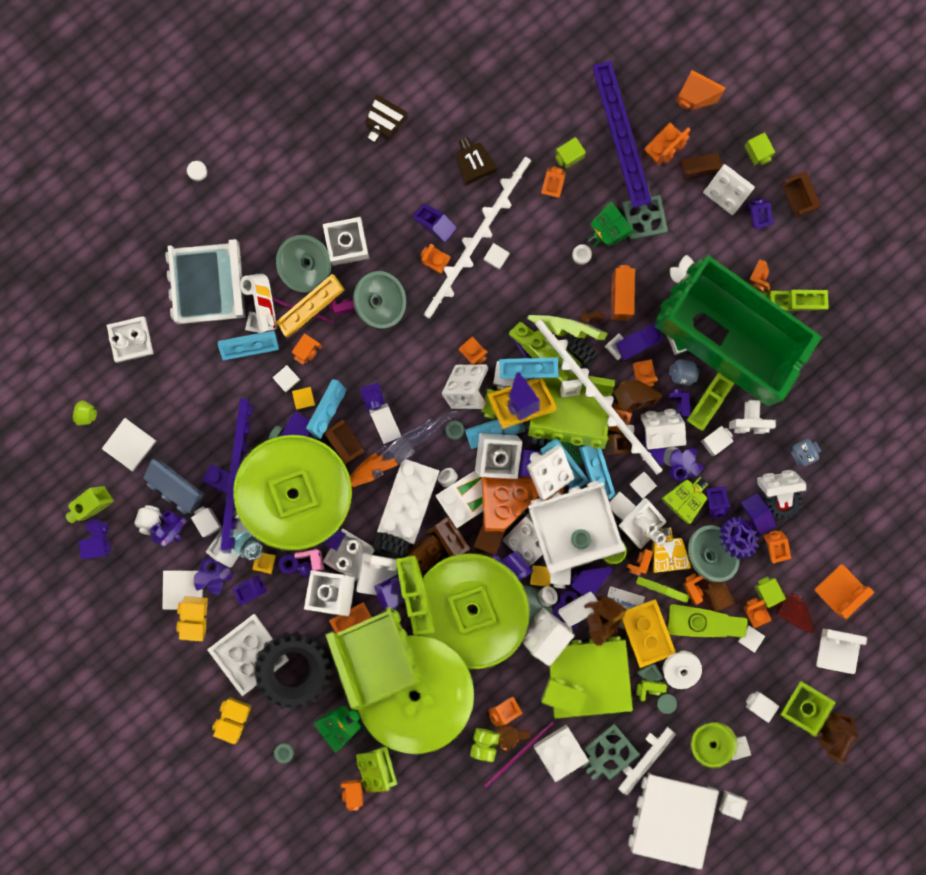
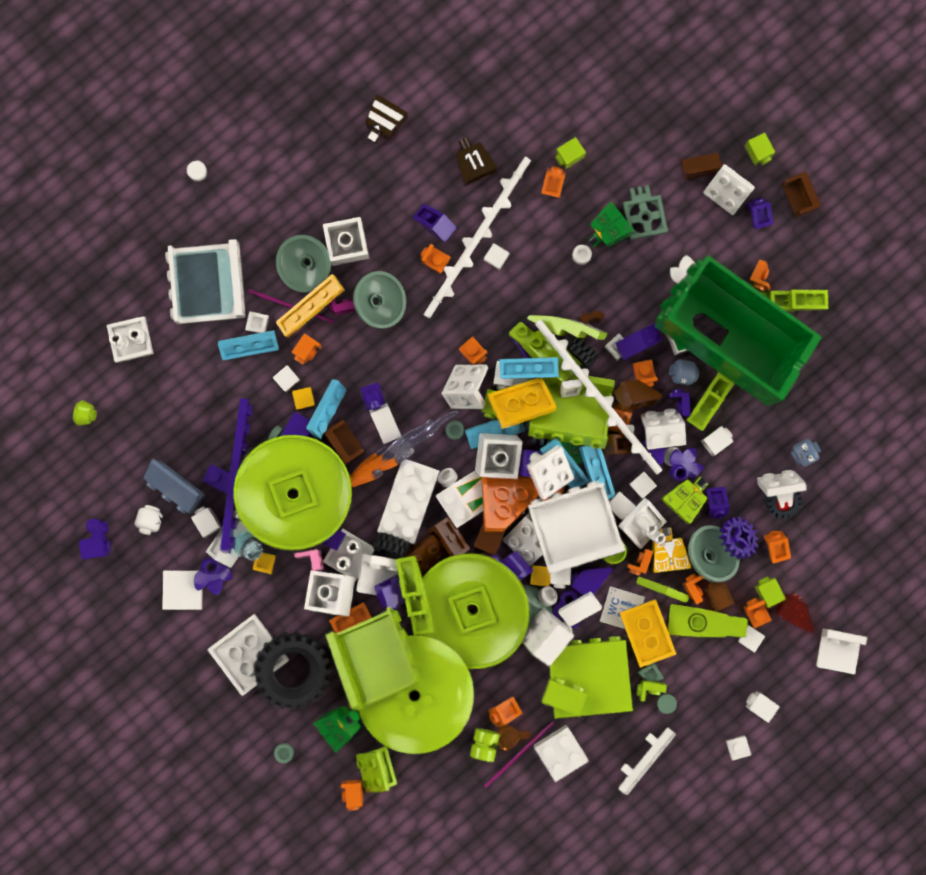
lime torso [65,486,115,524] -> none
white tile [102,418,156,472] -> none
dark purple hips [149,510,187,547] -> none
yellow piece [176,596,208,641] -> none
yellow piece [212,697,252,744] -> none
dark purple bracket [232,575,267,606] -> none
white door [240,274,277,332] -> none
dark purple plate [279,554,313,577] -> none
dark purple slope [508,372,540,421] -> none
sand green tile [571,529,591,549] -> none
sand green piece [581,724,640,781] -> none
reddish brown piece [584,595,627,646] -> none
dark purple plate [592,61,652,208] -> none
orange brick [611,265,635,321] -> none
white panel [628,772,719,869] -> none
orange bracket [643,123,691,166] -> none
white plate [663,651,702,689] -> none
orange slope [676,70,726,110] -> none
lime wheel [691,722,738,768] -> none
white brick [718,790,747,820] -> none
white plate [729,400,775,434] -> none
dark purple slope [740,493,777,536] -> none
lime slope [781,681,836,736] -> none
reddish brown piece [810,712,859,765] -> none
orange bracket [814,564,874,619] -> none

